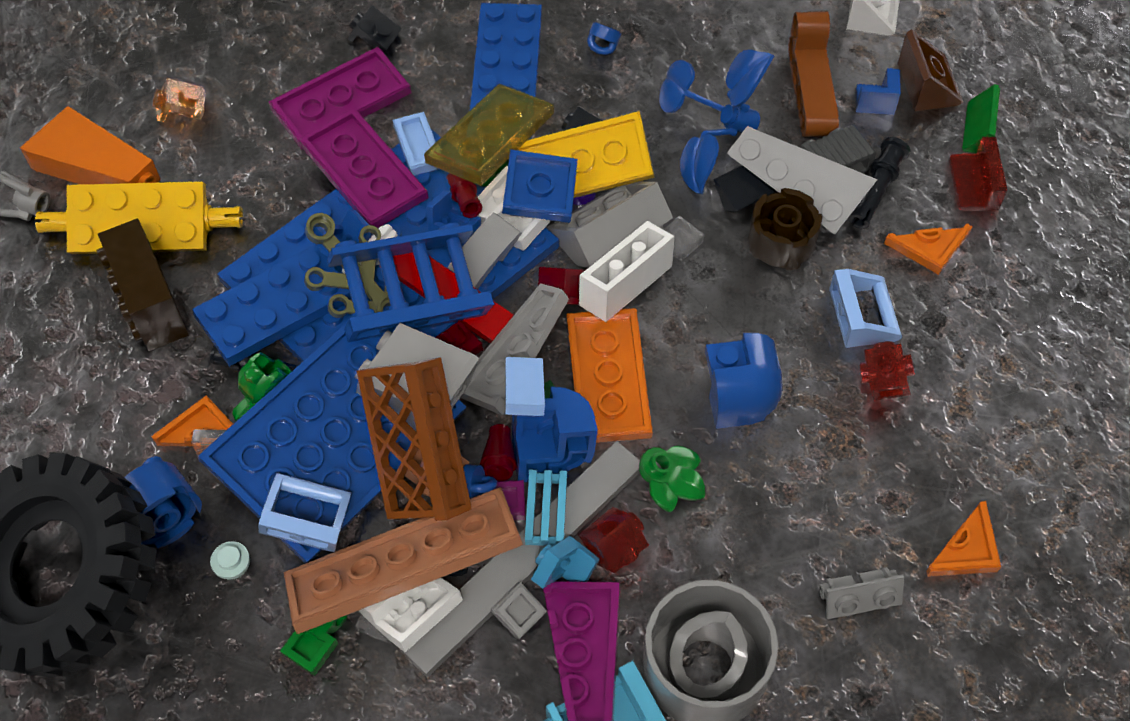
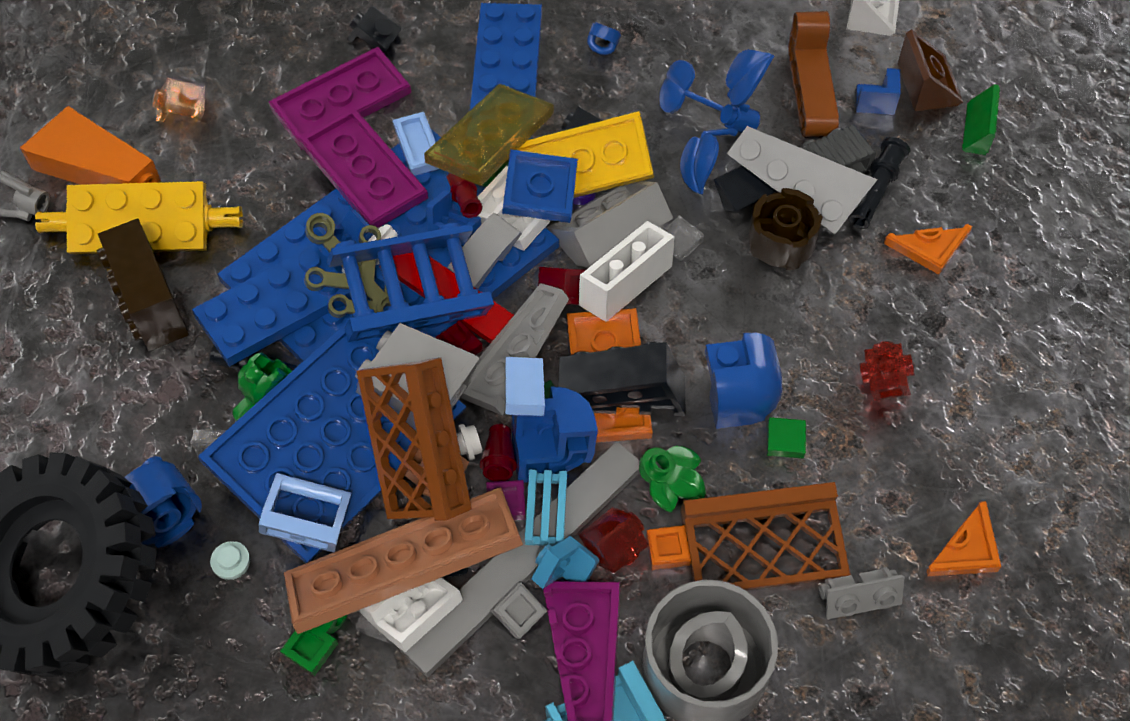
orange tile [151,395,233,447] -> none
blue tile [463,464,498,499] -> none
light blue tile [829,269,902,348] -> none
clear red panel [949,137,1007,211] -> none
none -> white plate [457,424,483,461]
none -> black wedge [558,342,686,416]
none -> orange tile [646,525,691,570]
none -> dark orange fence [680,482,850,591]
none -> green tile [767,417,806,459]

